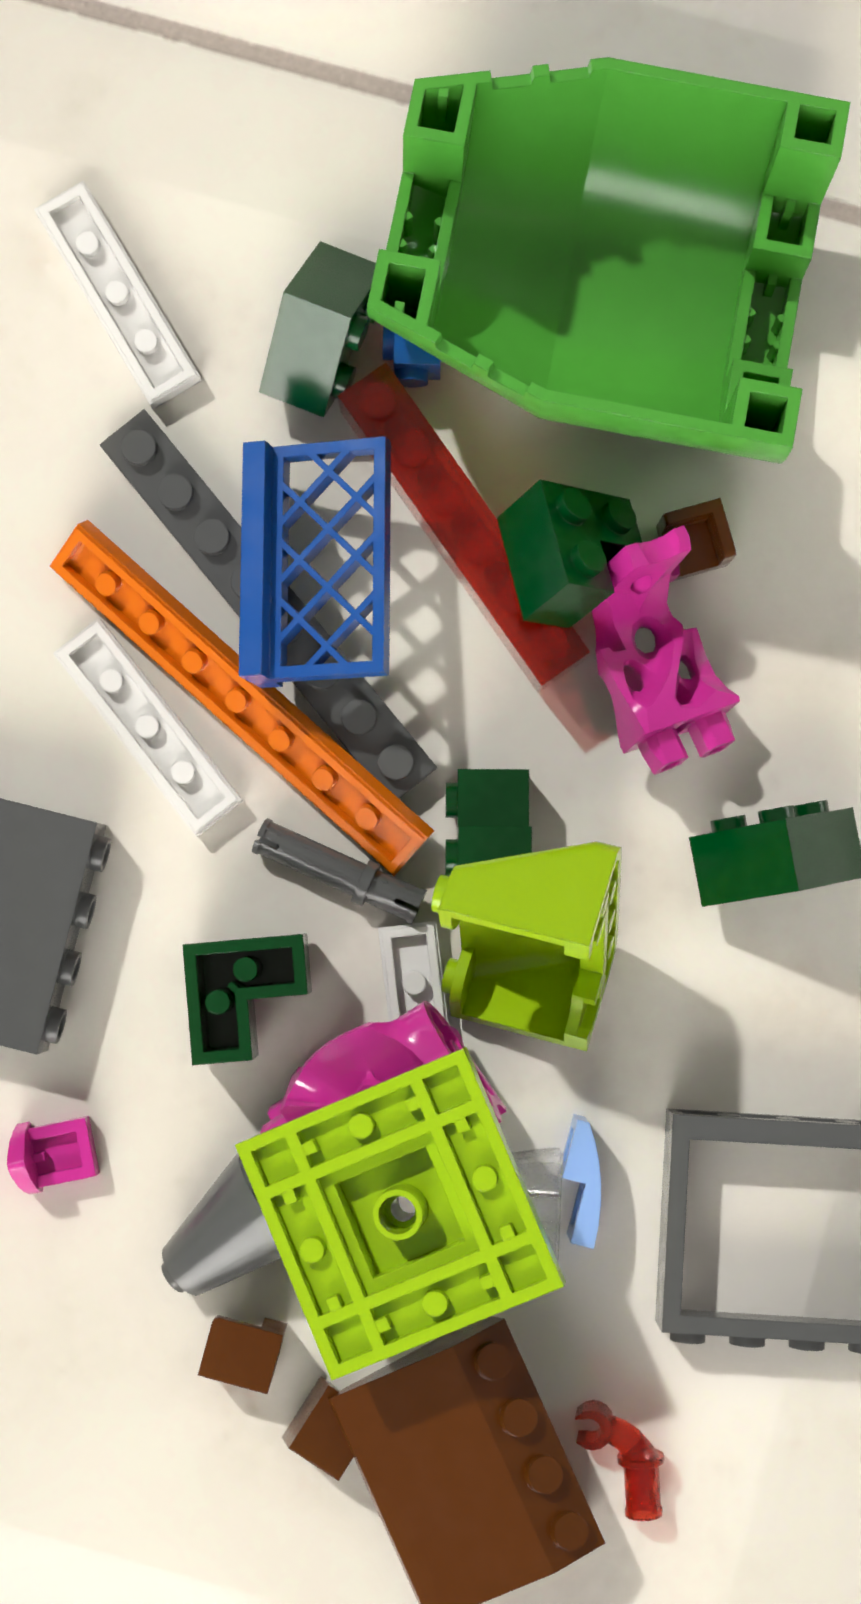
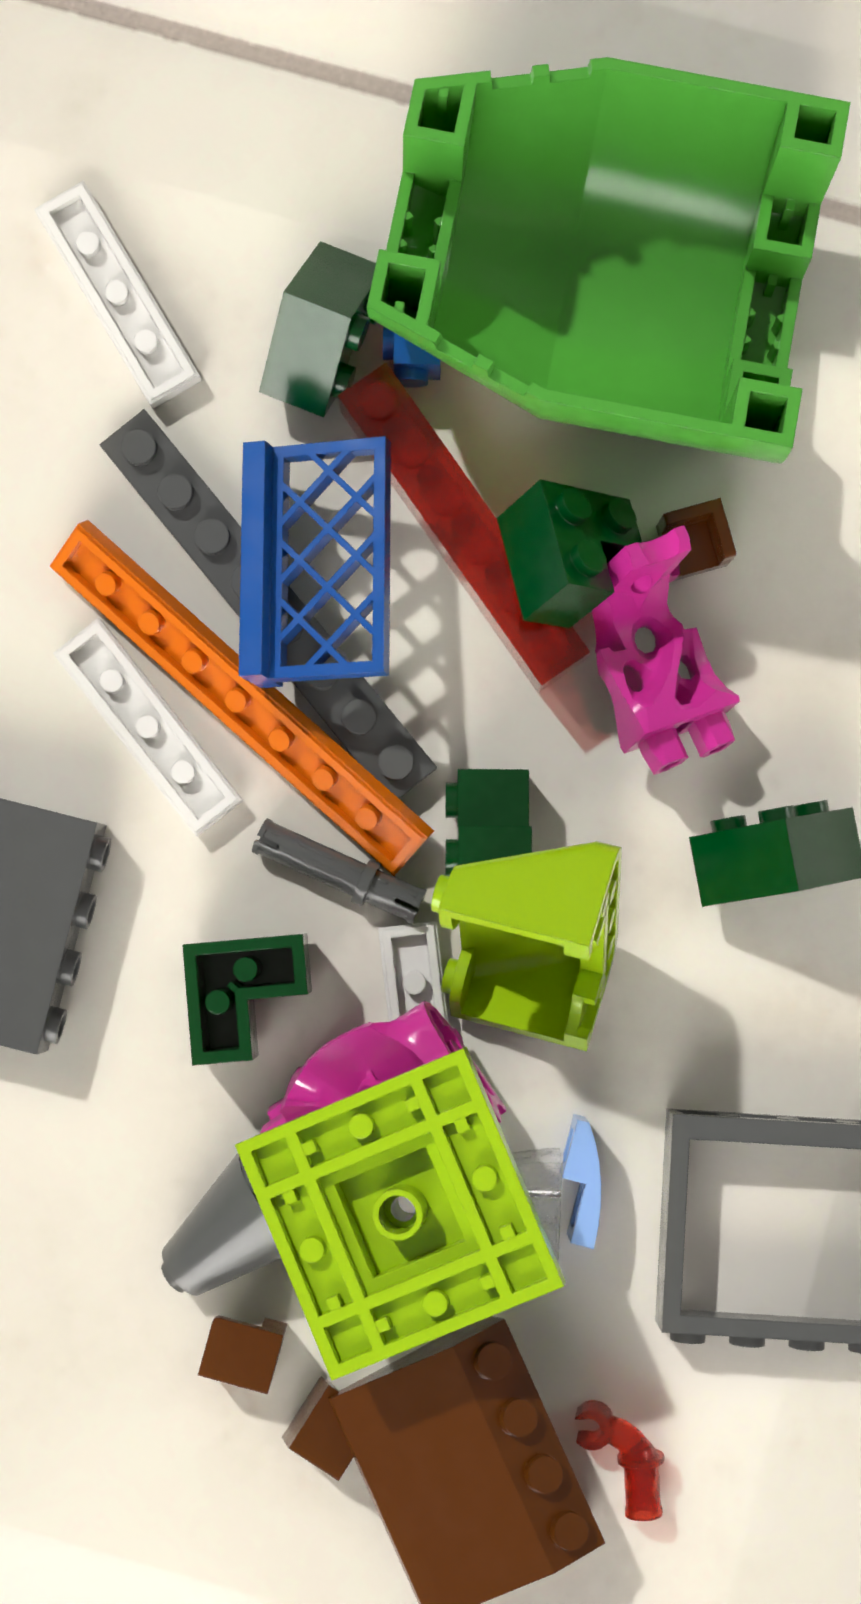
dark pink tile [7,1116,100,1194] -> none

